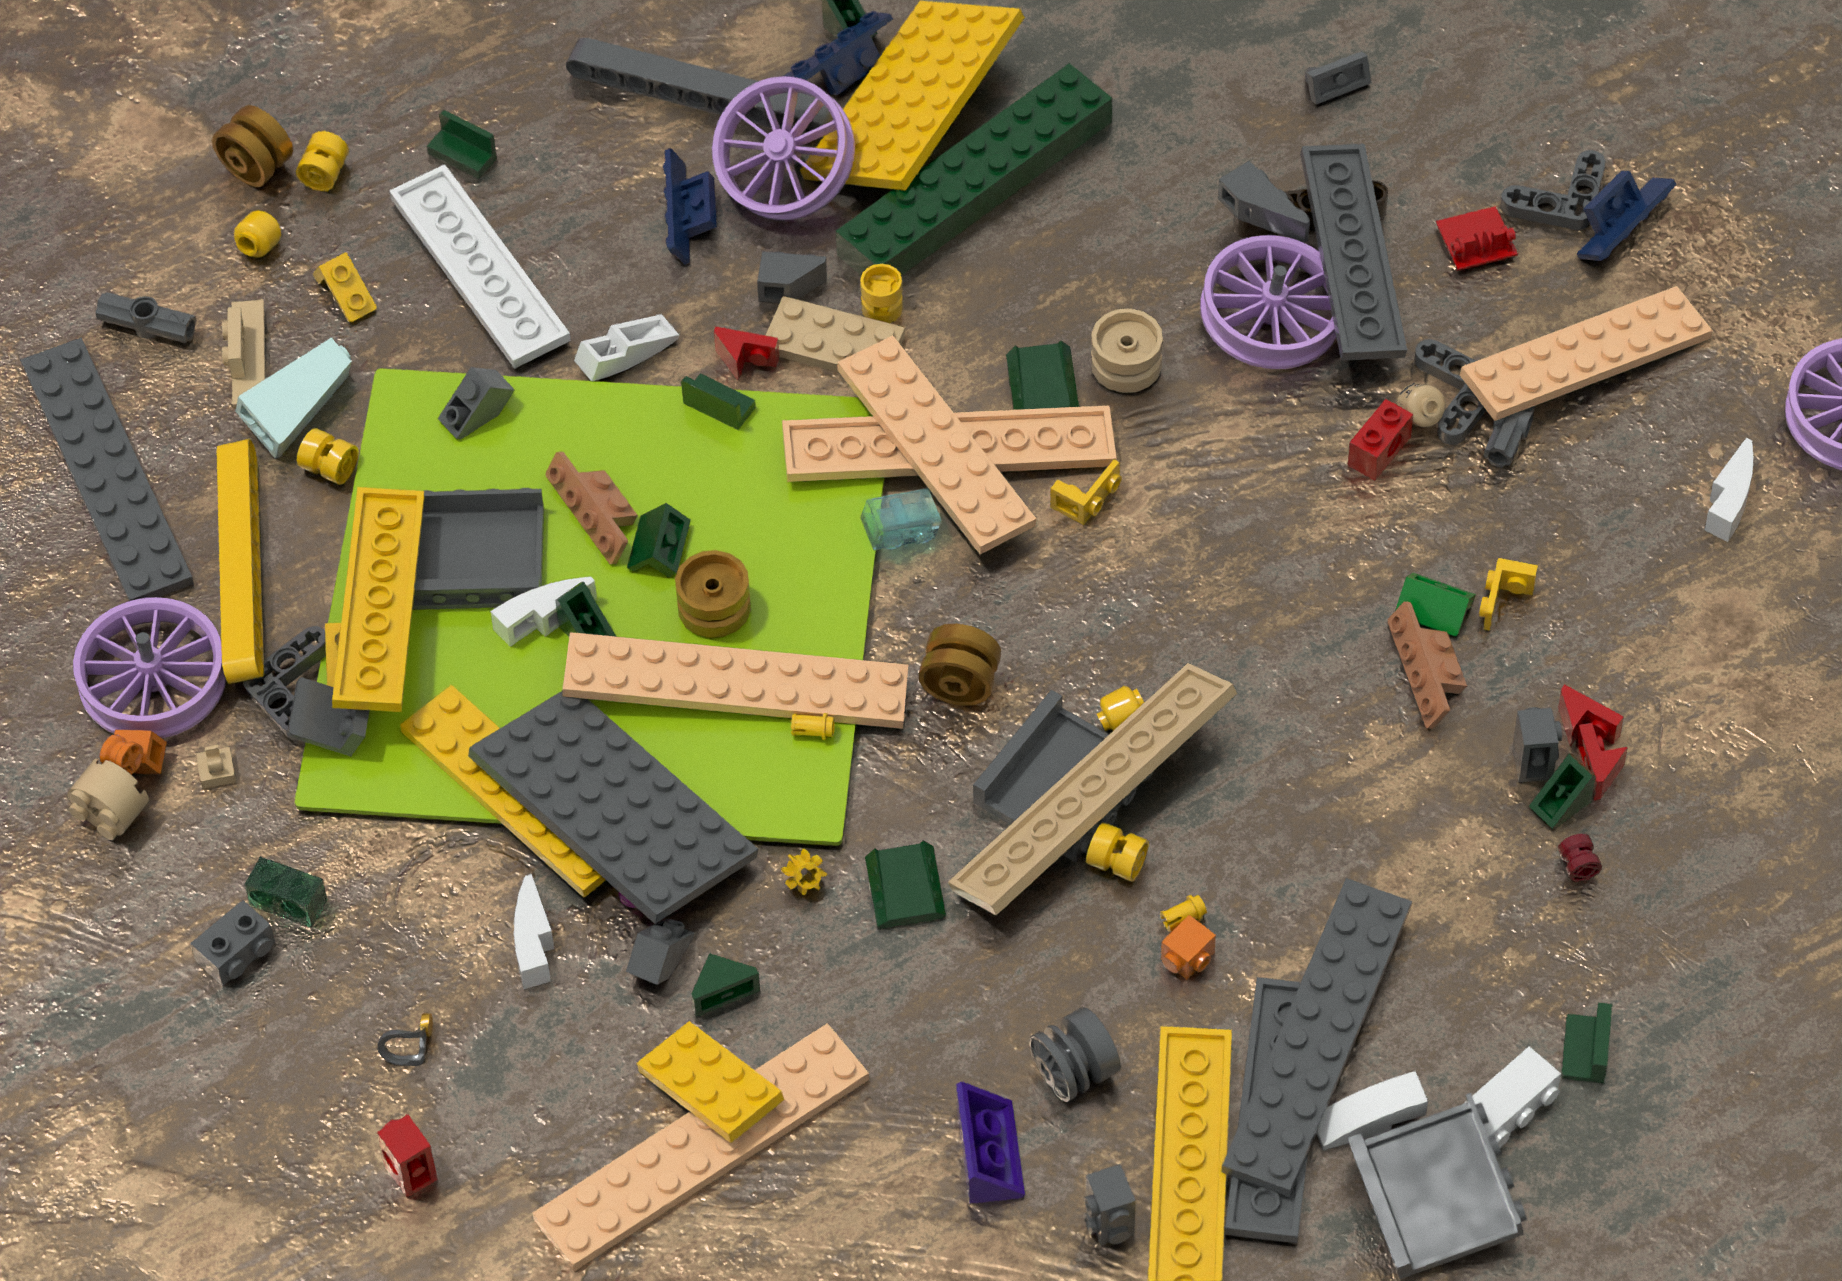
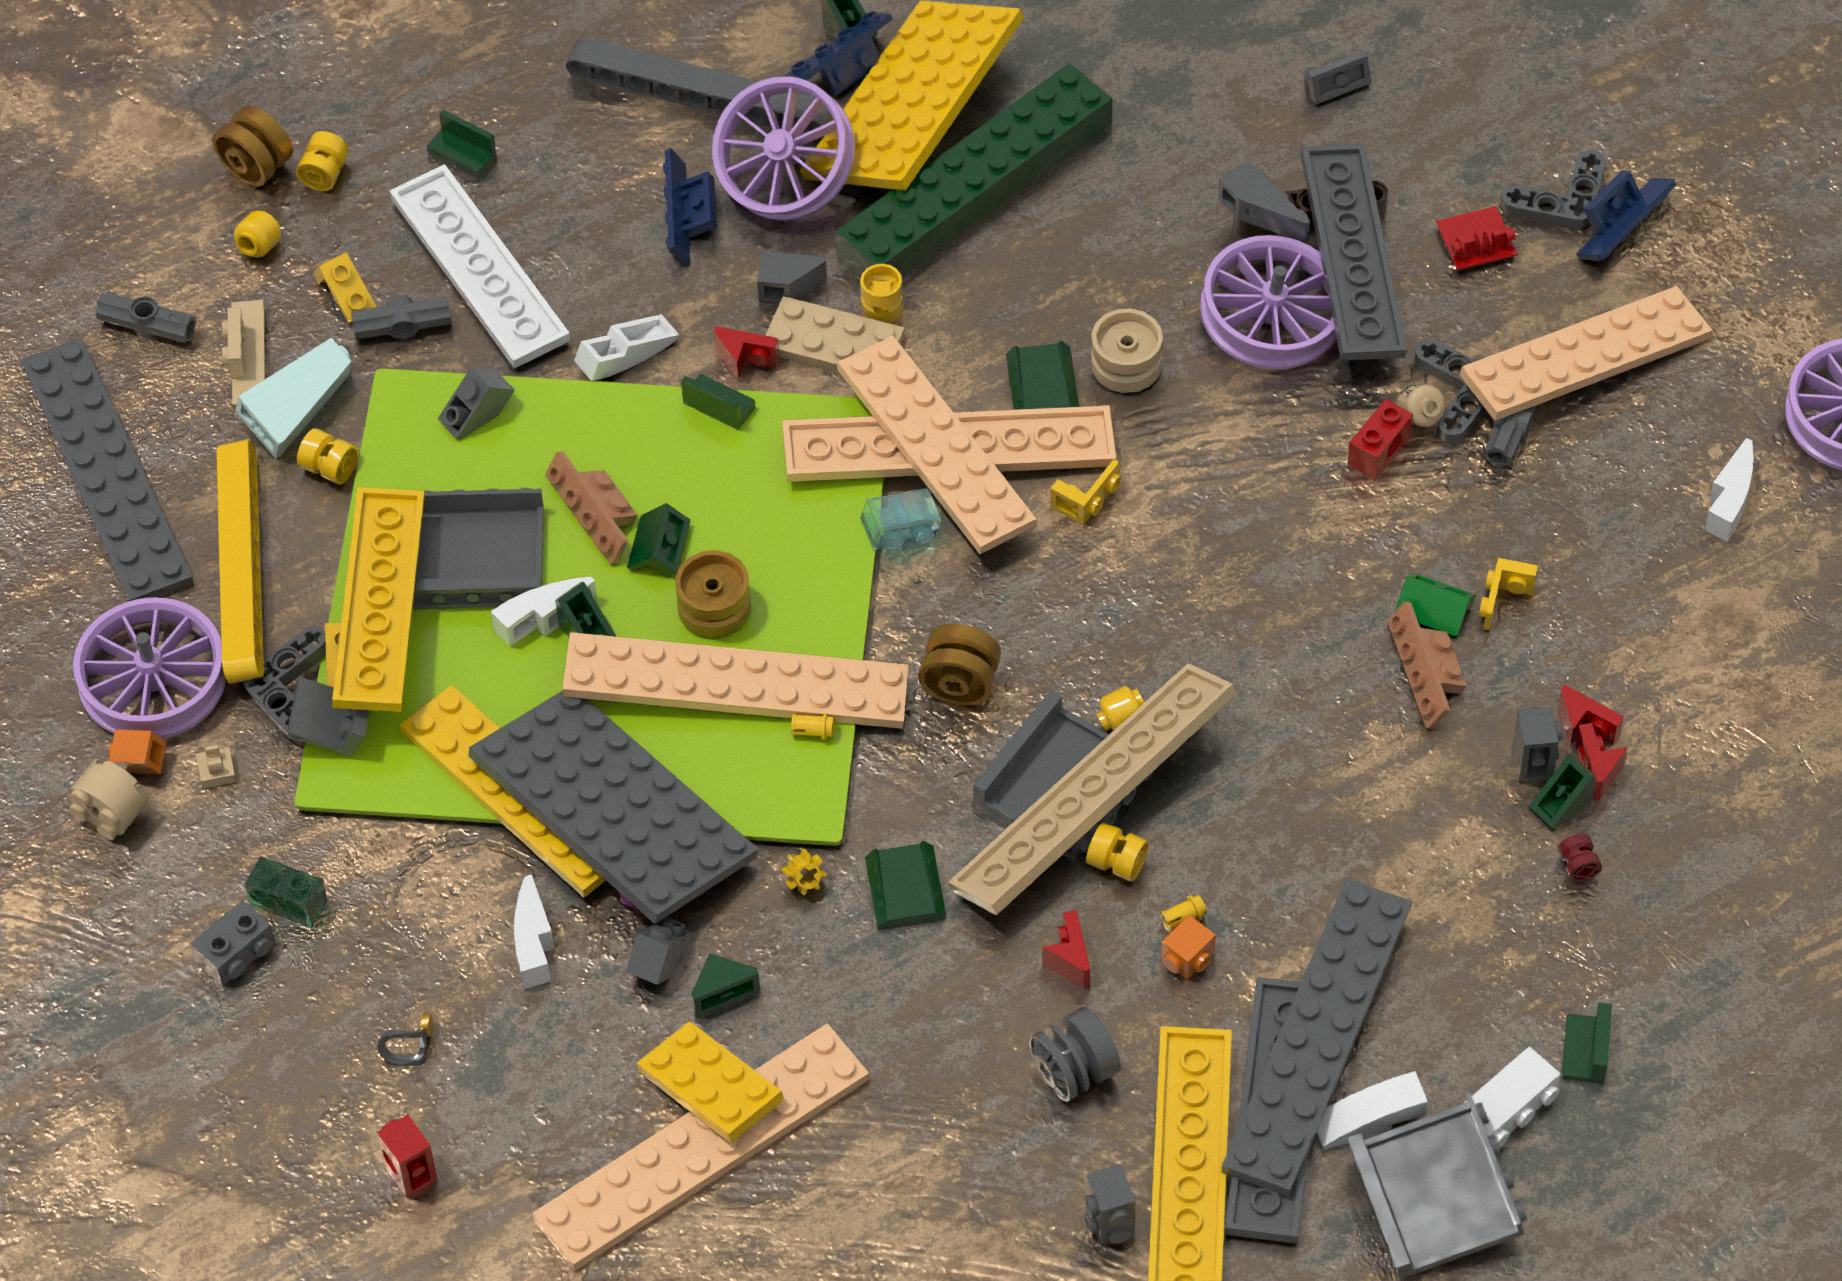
orange wheel [100,734,143,775] -> none
dark purple slope [956,1081,1025,1204] -> none
none -> dark grey piece [351,296,452,339]
none -> red slope [1042,910,1090,989]

